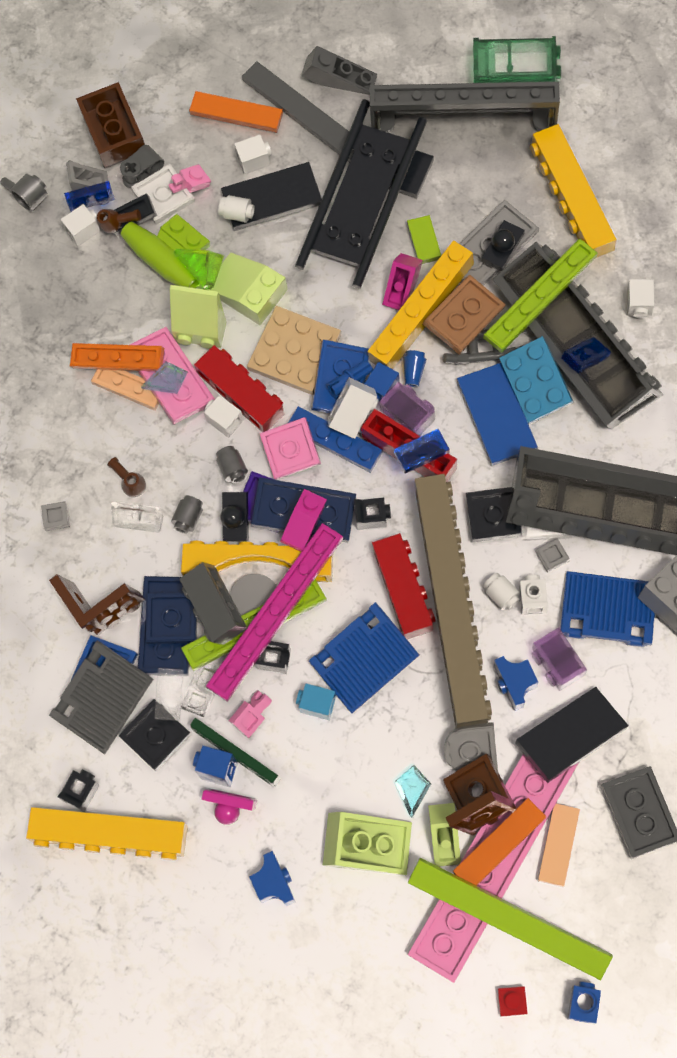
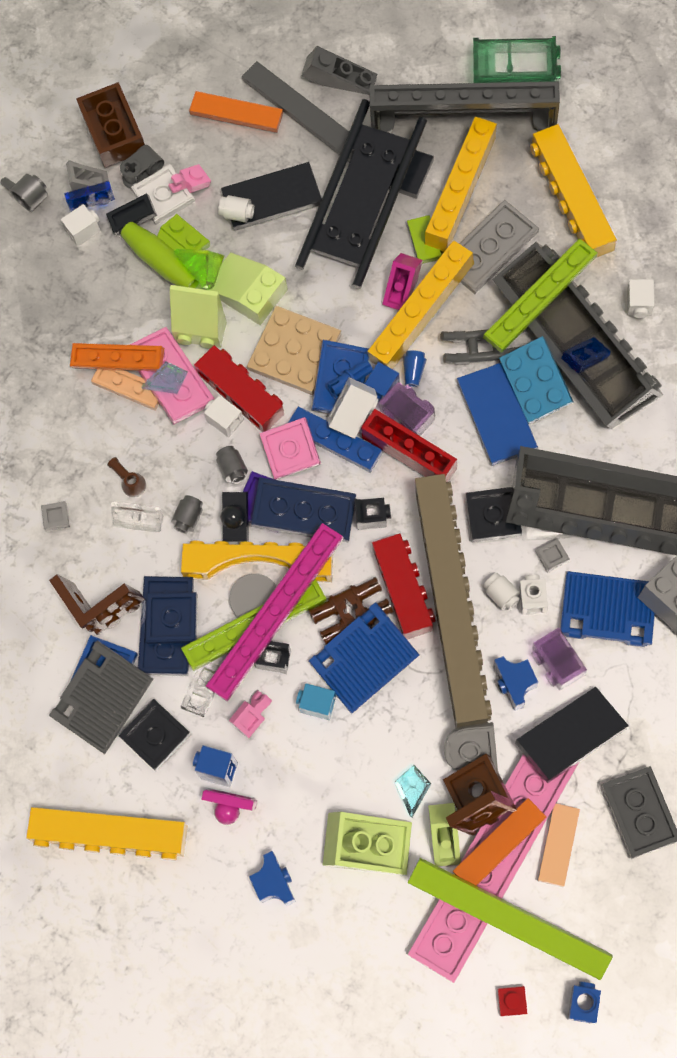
black window [57,769,99,812] -> none
reddish brown bar [97,209,141,233] -> none
clear slope [154,668,183,721] -> none
dark grey brick [180,562,248,645] -> none
dark green tile [190,718,281,787] -> none
white brick [234,135,272,174] -> none
dark pink slope [280,489,327,552] -> none
clear blue plate [394,429,450,474] -> none
medium nougat tile [423,275,506,355] -> none
black tile [481,220,525,271] -> none
none -> reddish brown pin [308,577,394,645]
none -> yellow brick [425,116,497,252]

